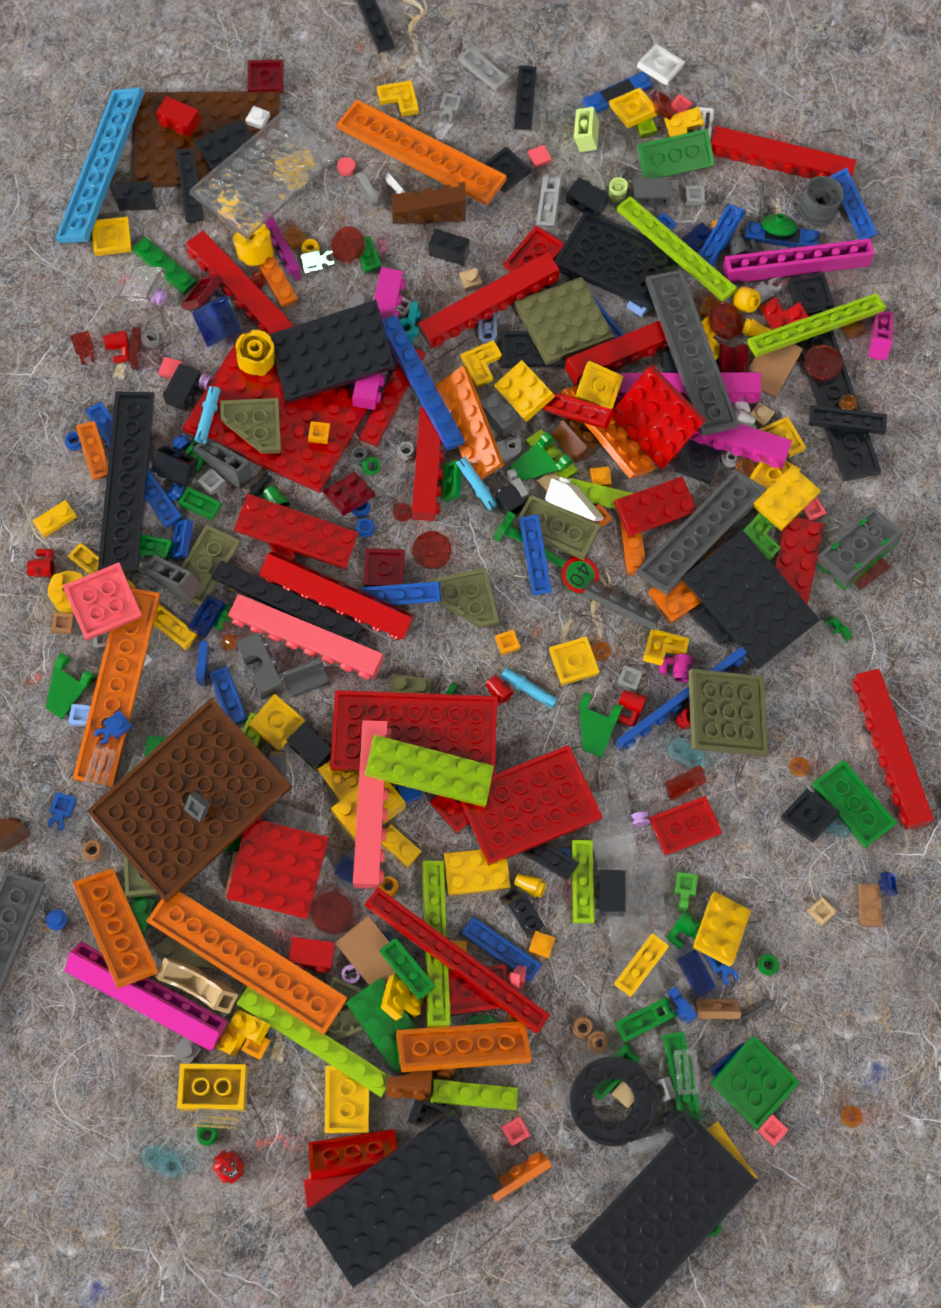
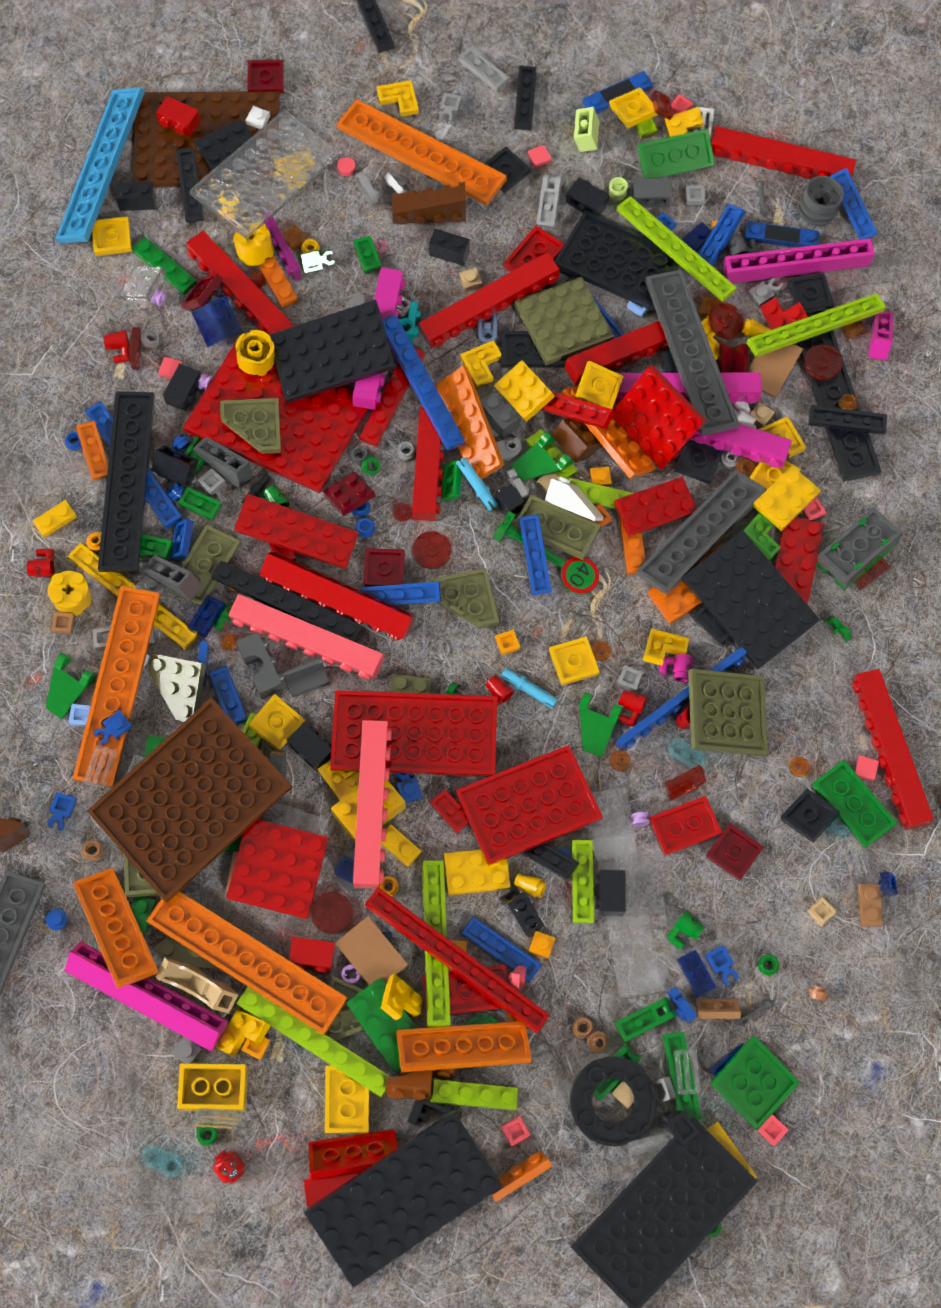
coral plate [63,562,143,641] -> none
clear red plate [70,330,95,365] -> none
dark grey plate [184,791,210,822] -> none
medium azure pin [194,386,221,444] -> none
light orange plate [308,421,330,444] -> none
clear red tile [331,226,365,263] -> none
lime plate [364,735,494,807] -> none
green plate [379,938,436,1001] -> none
dark grey plate [583,579,662,630] -> none
yellow plate [614,933,669,998] -> none
white plate [637,44,685,85] -> none
bright green plate [674,872,698,911] -> none
yellow plate [693,892,751,967] -> none
yellow head [732,286,760,313] -> none
green dish [761,213,797,236] -> none
clear orange plate [840,1105,863,1128] -> none
none -> light orange plate [86,532,101,551]
none -> plate [149,653,206,722]
none -> clear orange tile [610,750,630,772]
none -> dark red plate [706,823,764,881]
none -> nougat plate [808,985,829,1001]
none -> coral tile [854,755,879,782]

